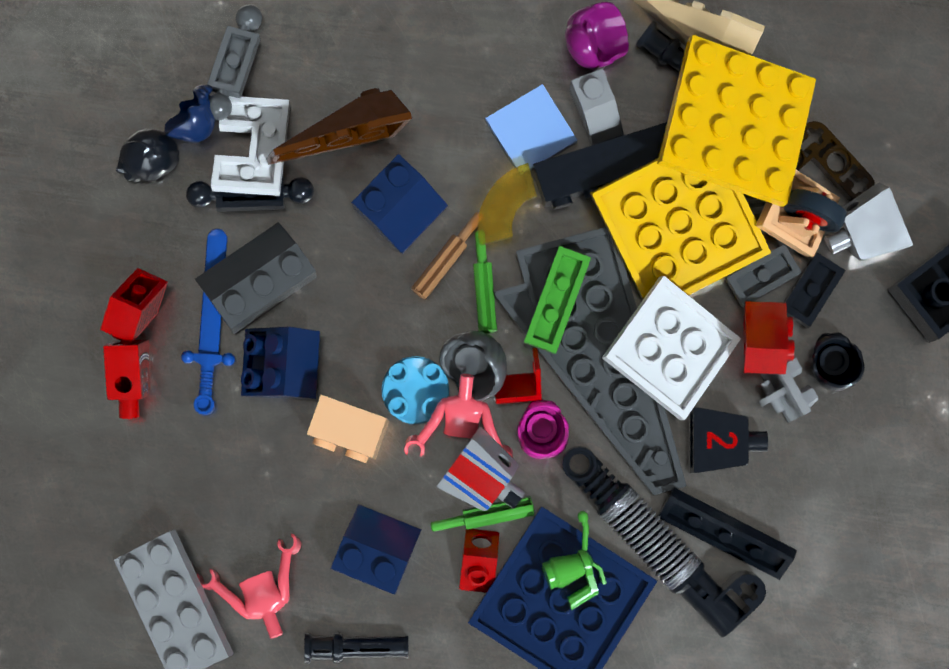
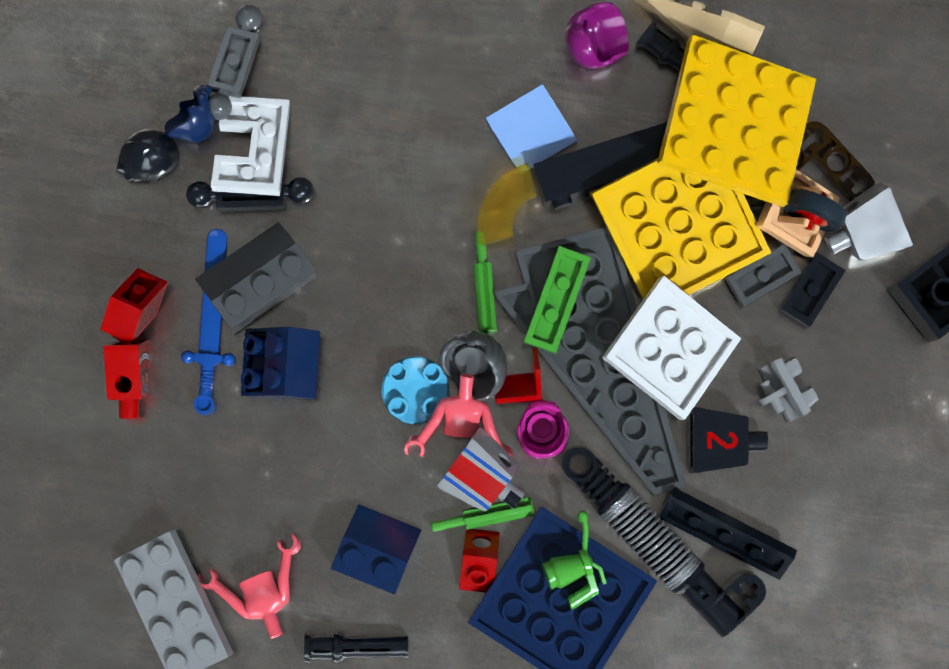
reddish brown wedge [266,88,412,165] -> none
light nougat brick [307,395,389,463] -> none
dark blue slope [351,154,448,254] -> none
medium nougat axle [410,212,483,300] -> none
light grey slope [569,68,624,145] -> none
red brick [743,301,794,374] -> none
black hair [811,332,865,391] -> none

